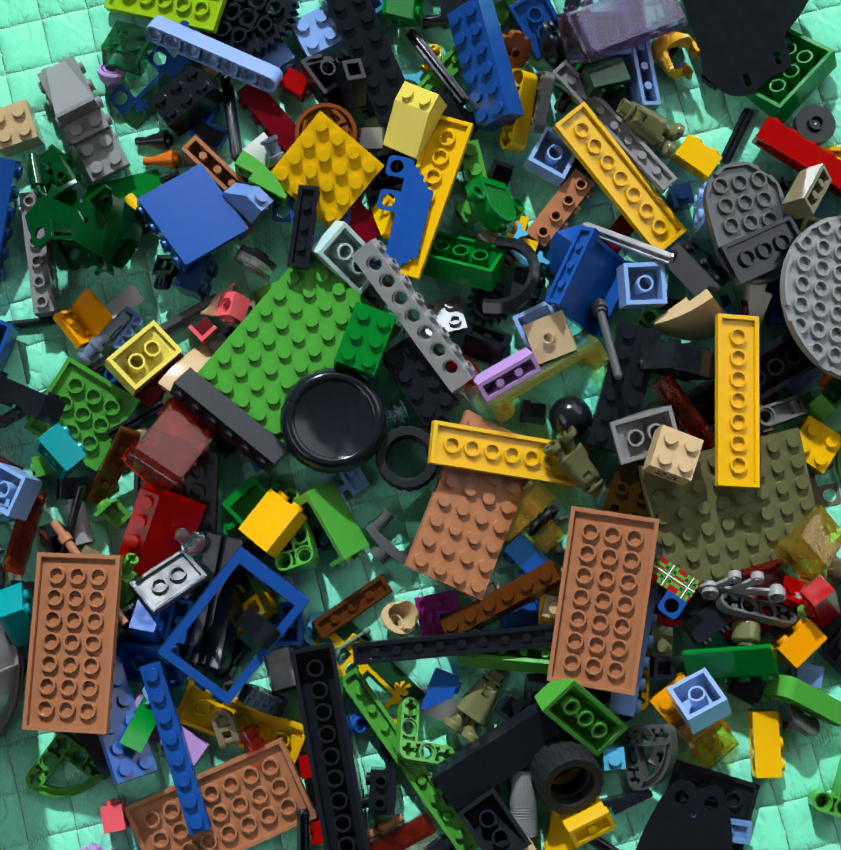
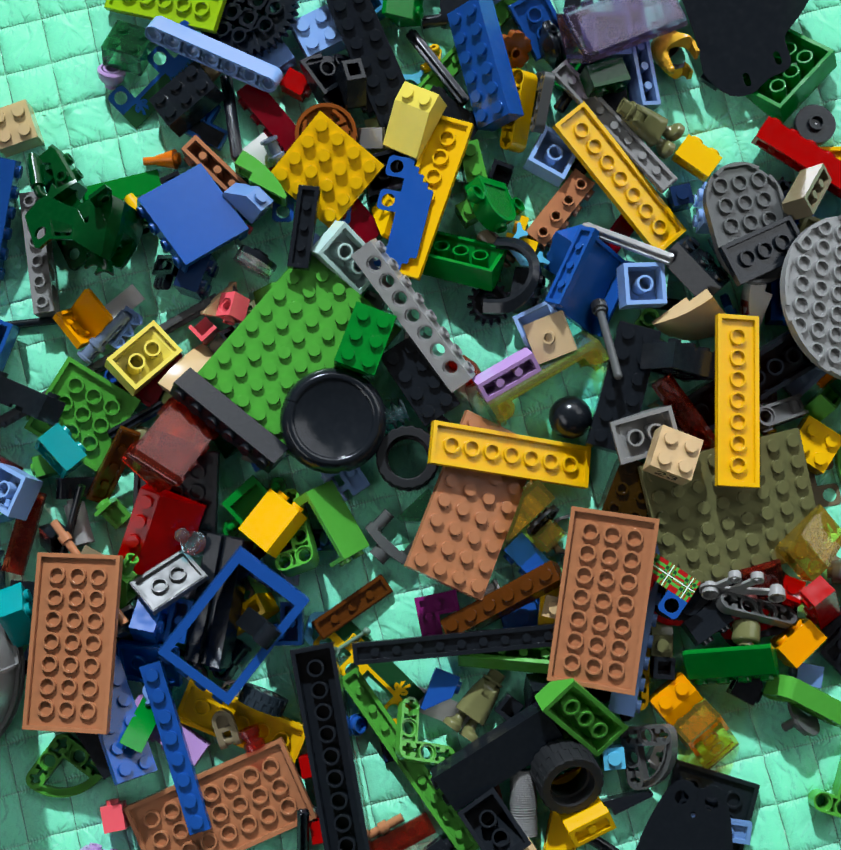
light grey wedge [37,56,131,184] -> none
black cone [134,130,173,150] -> none
flat silver piece [264,645,296,695] -> none
black brick [364,766,397,815] -> none
tan piece [380,600,419,636] -> none
light grey hinge [424,296,467,336] -> none
black panel [461,323,509,365] -> none
black panel [519,399,546,425] -> none
olive piece [542,426,606,499] -> none
light blue brick [667,668,732,734] -> none
black axle [720,108,754,165] -> none
yellow brick [747,709,785,778] -> none

